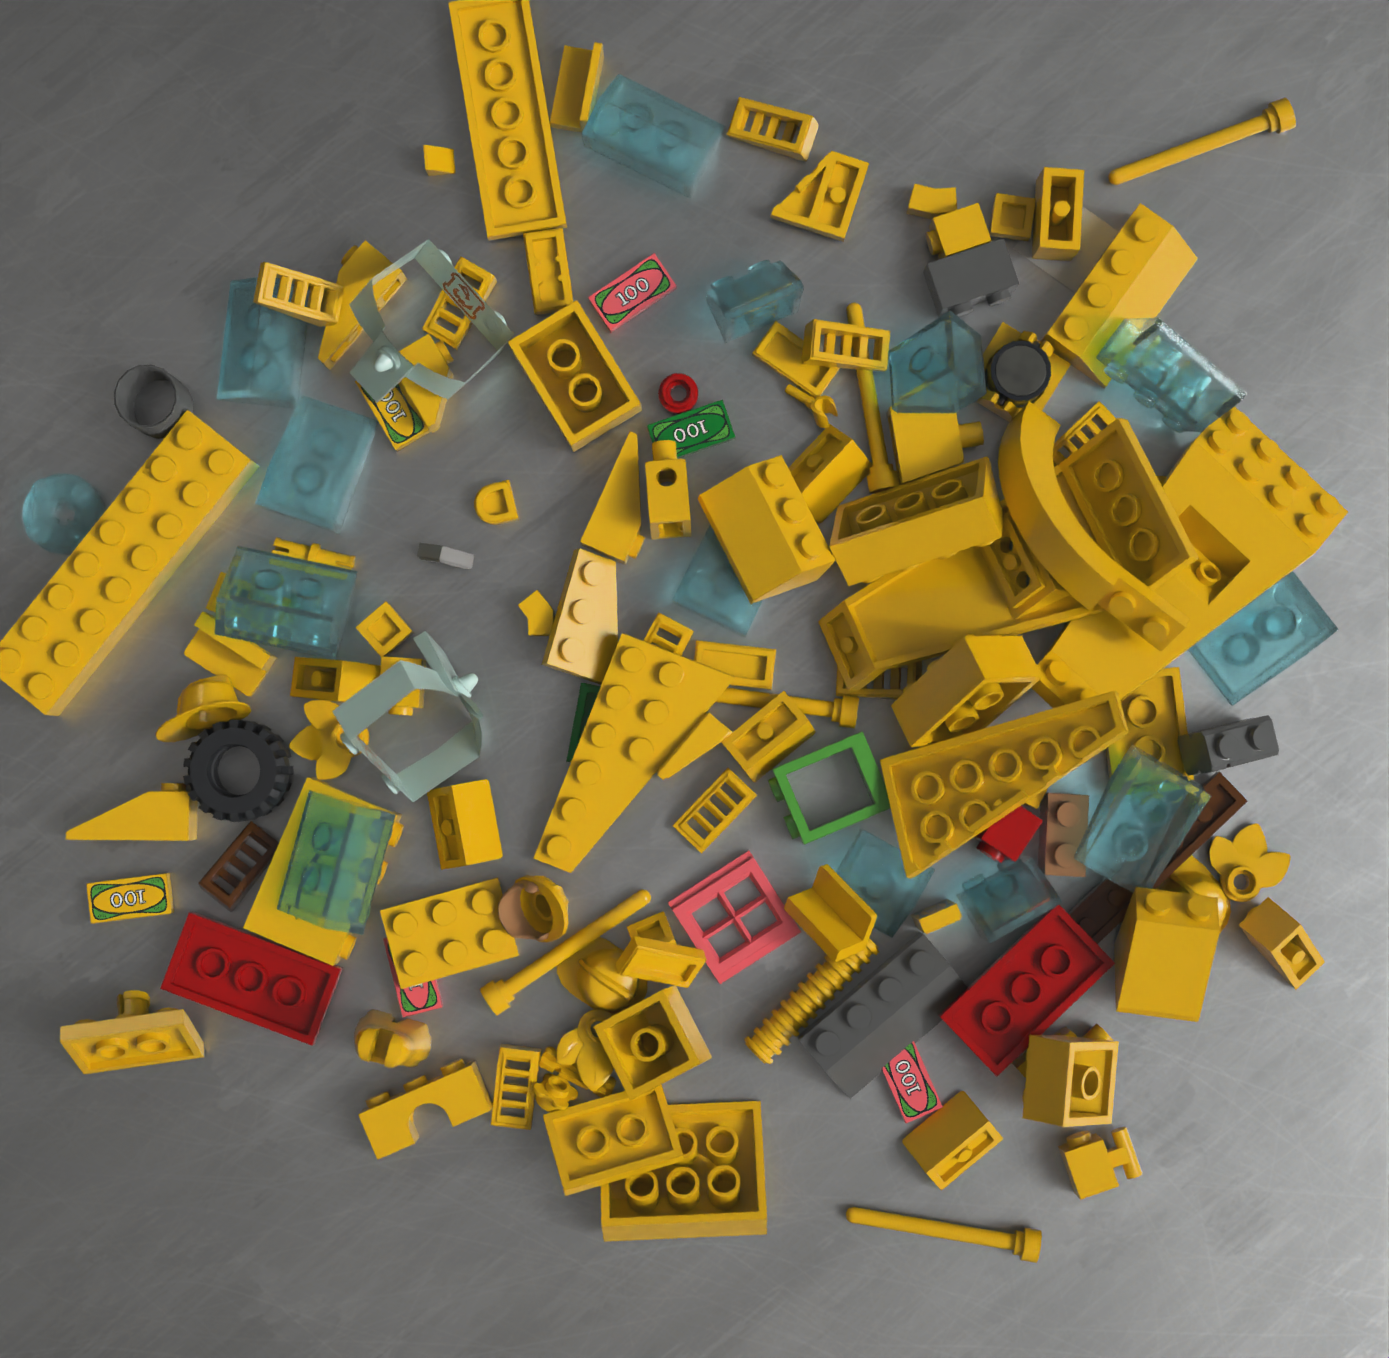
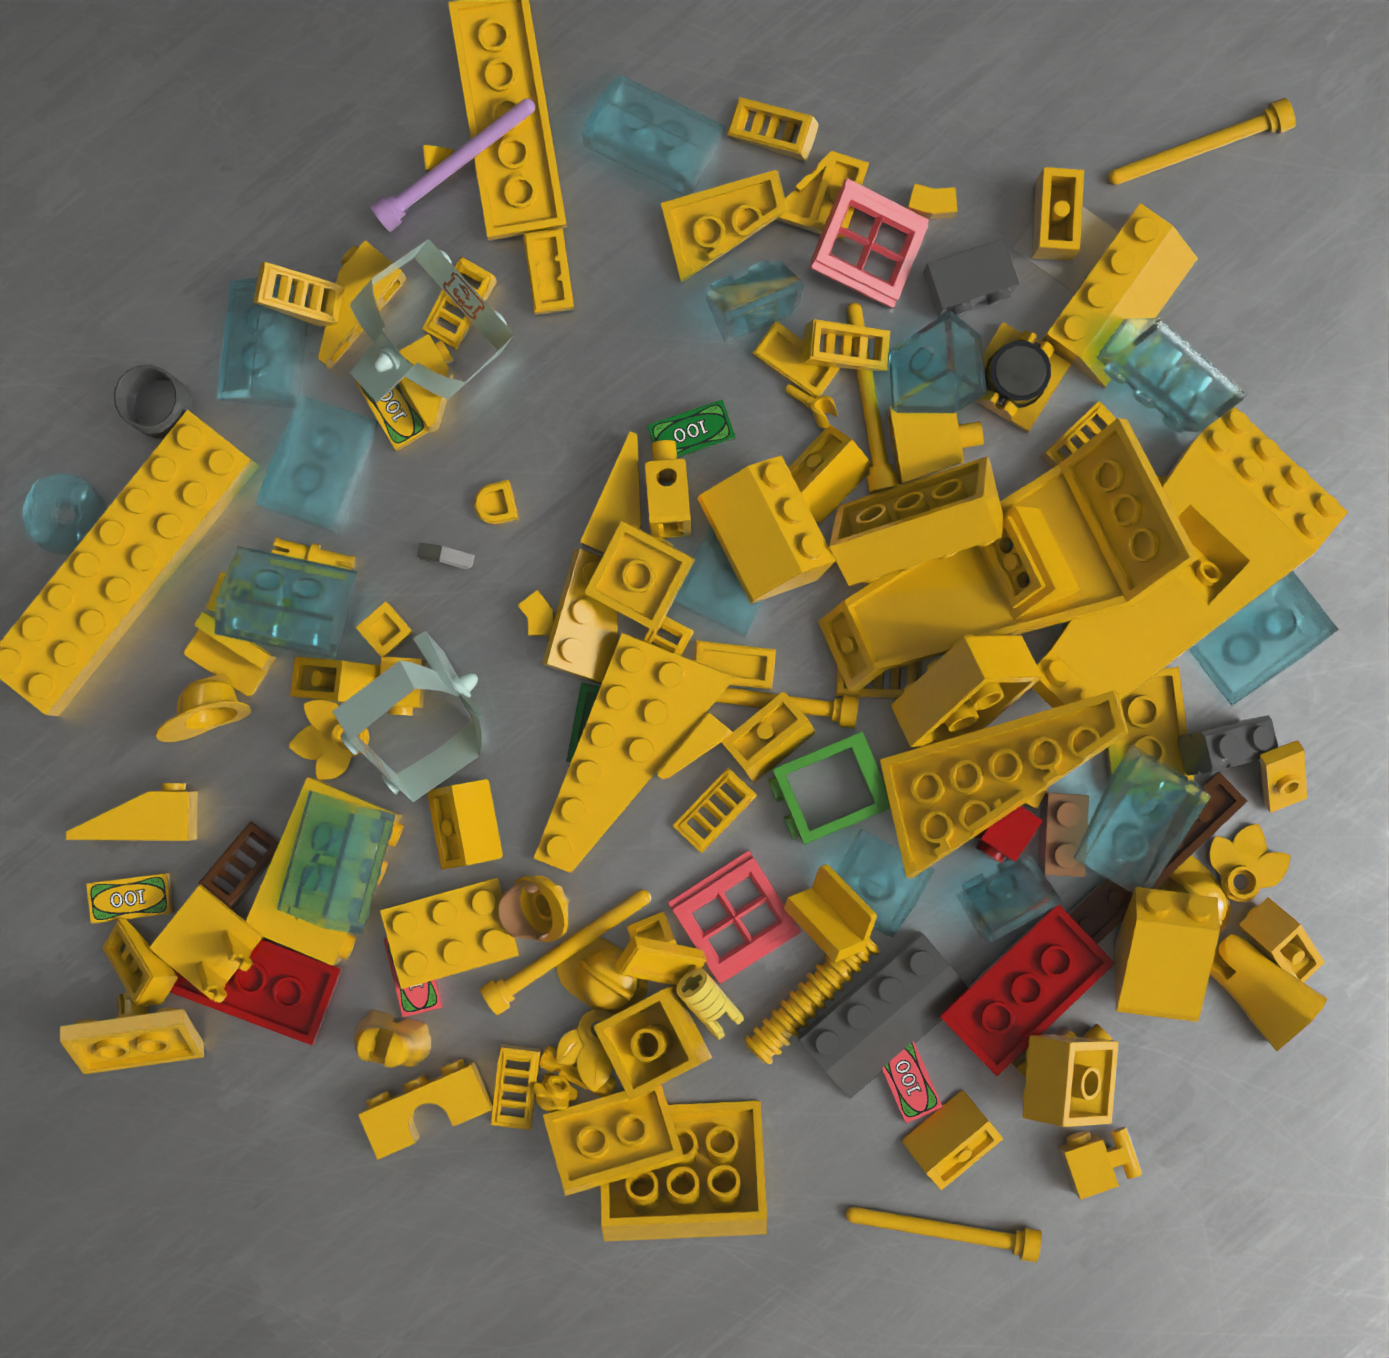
black tyre [183,720,294,822] -> none
yellow brick [508,300,642,452] -> none
yellow panel [550,42,604,134] -> none
coral tile [588,253,677,333] -> none
red plate [658,373,698,414] -> none
yellow tile [911,899,962,934] -> none
yellow brick [925,203,992,259] -> none
yellow plate [989,193,1036,241] -> none
yellow arch [998,401,1190,652] -> none
none -> yellow slope [102,919,178,1006]
none -> yellow plate [149,885,264,1003]
none -> lavender piece [370,98,535,232]
none -> yellow bracket [584,521,695,632]
none -> yellow wing [661,170,788,282]
none -> light yellow hinge [676,969,745,1040]
none -> coral piece [809,178,929,309]
none -> yellow piece [1210,934,1327,1052]
none -> yellow plate [1260,740,1307,813]

